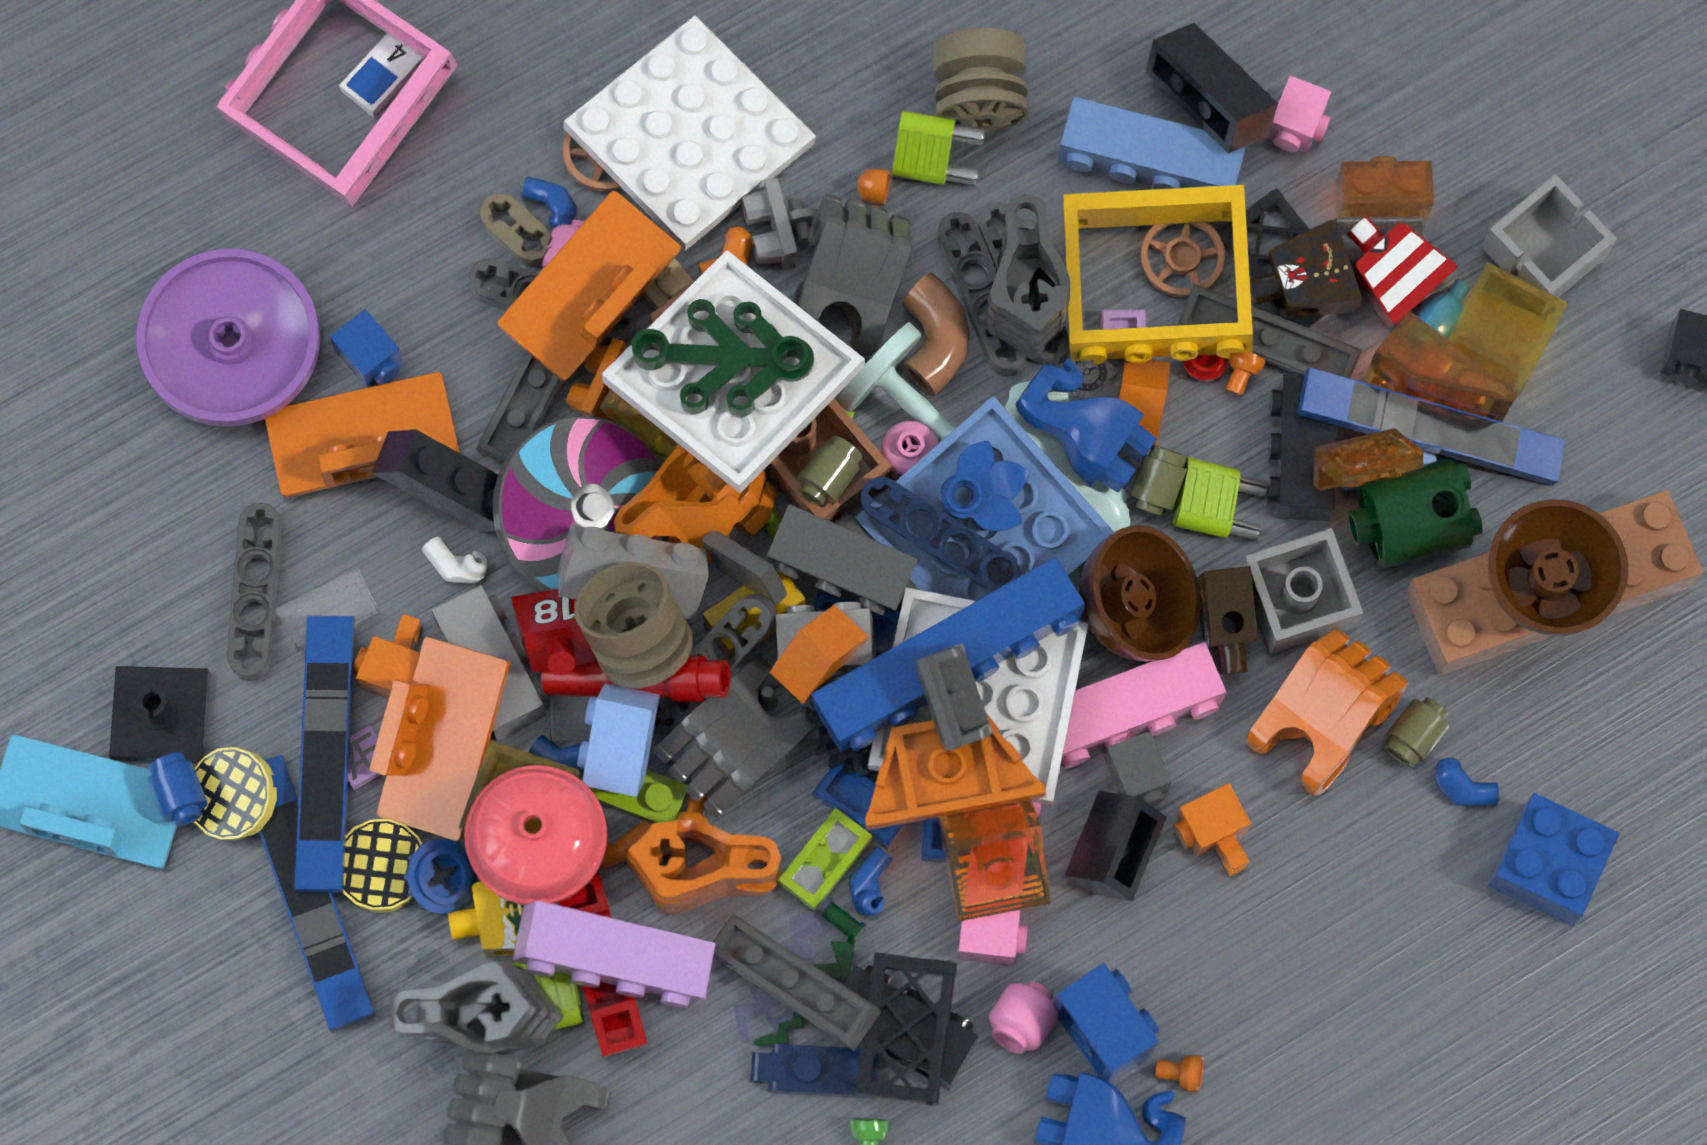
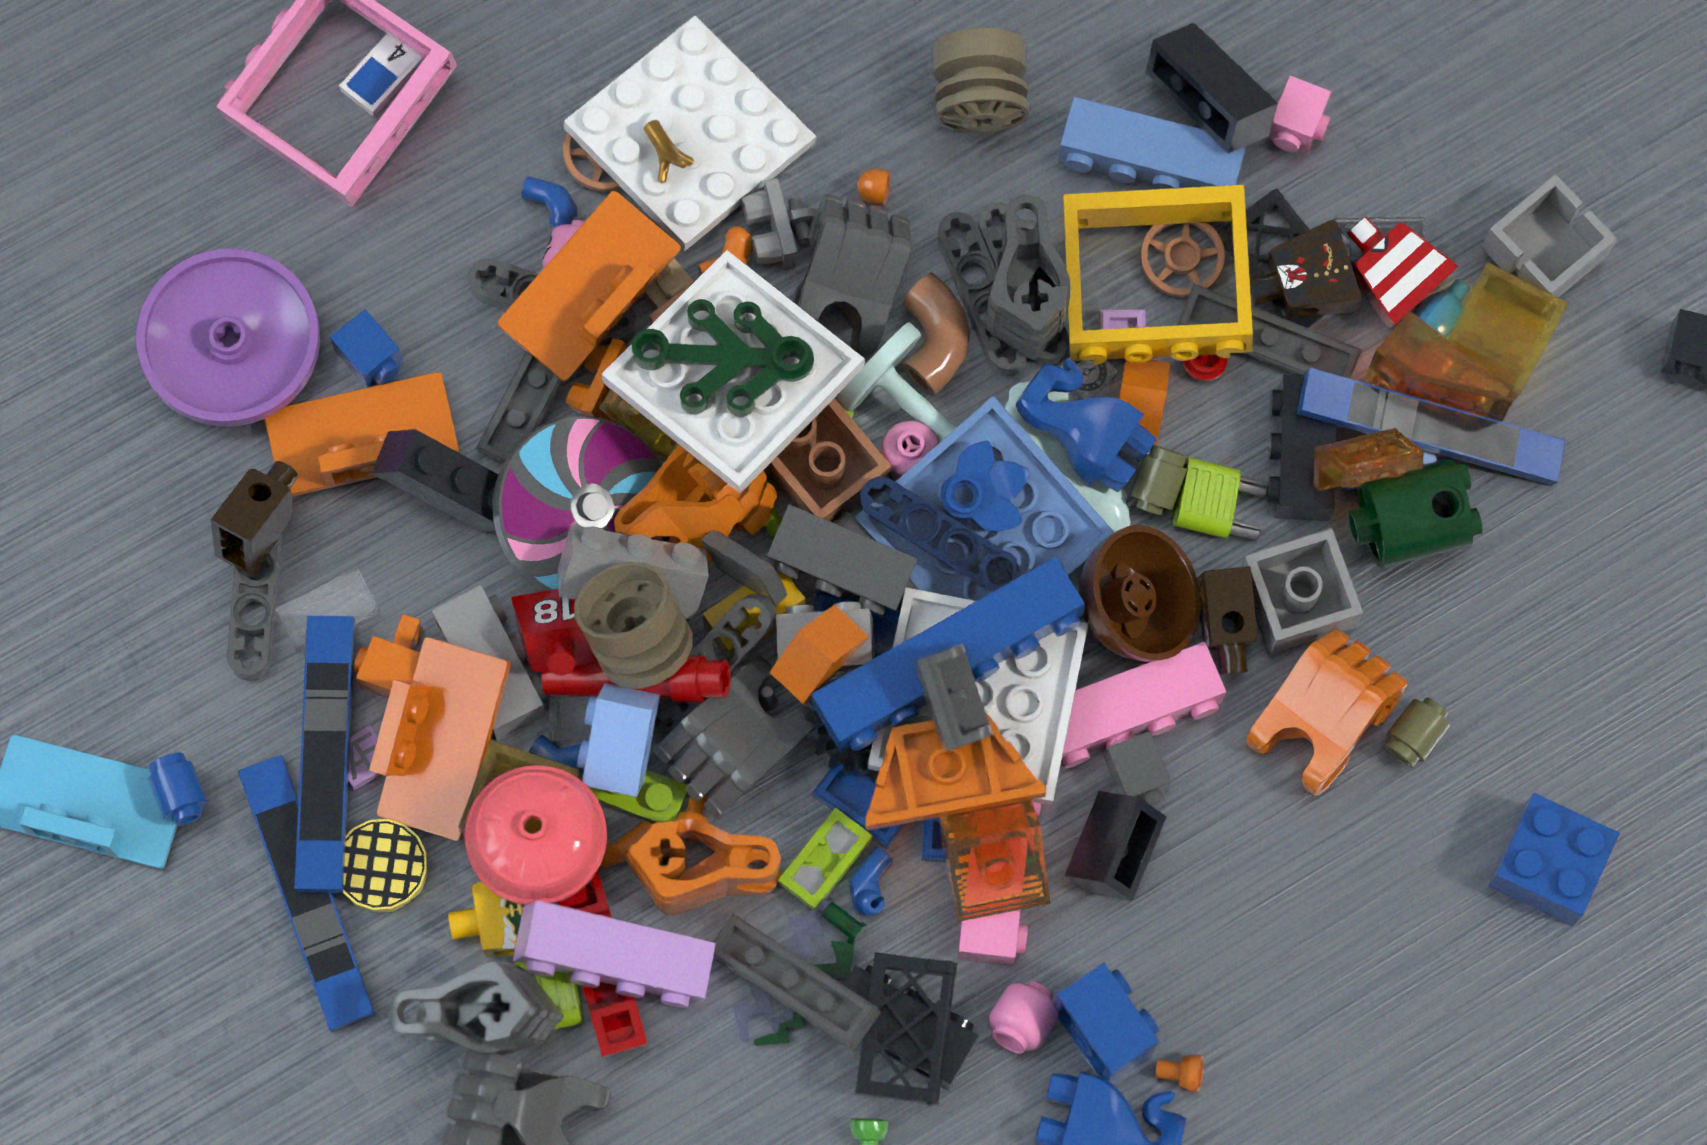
black tile [109,666,211,763] -> none
tile [194,747,277,841] -> none
blue gear [403,839,477,915] -> none
white arm [421,536,488,584] -> none
dark tan beam [480,193,551,268] -> none
dark blue hinge [750,1044,879,1099] -> none
olive brick [797,435,862,506] -> none
lime piece [892,110,985,186] -> none
orange brick [1174,783,1251,877] -> none
orange piece [1226,352,1266,396] -> none
clear orange brick [1335,156,1434,223] -> none
nougat brick [1405,490,1704,676] -> none
blue arm [1435,757,1499,806] -> none
reddish brown piece [1488,499,1628,636] -> none
none -> dark brown torso [211,461,298,577]
none -> pearl gold bar [643,120,694,183]

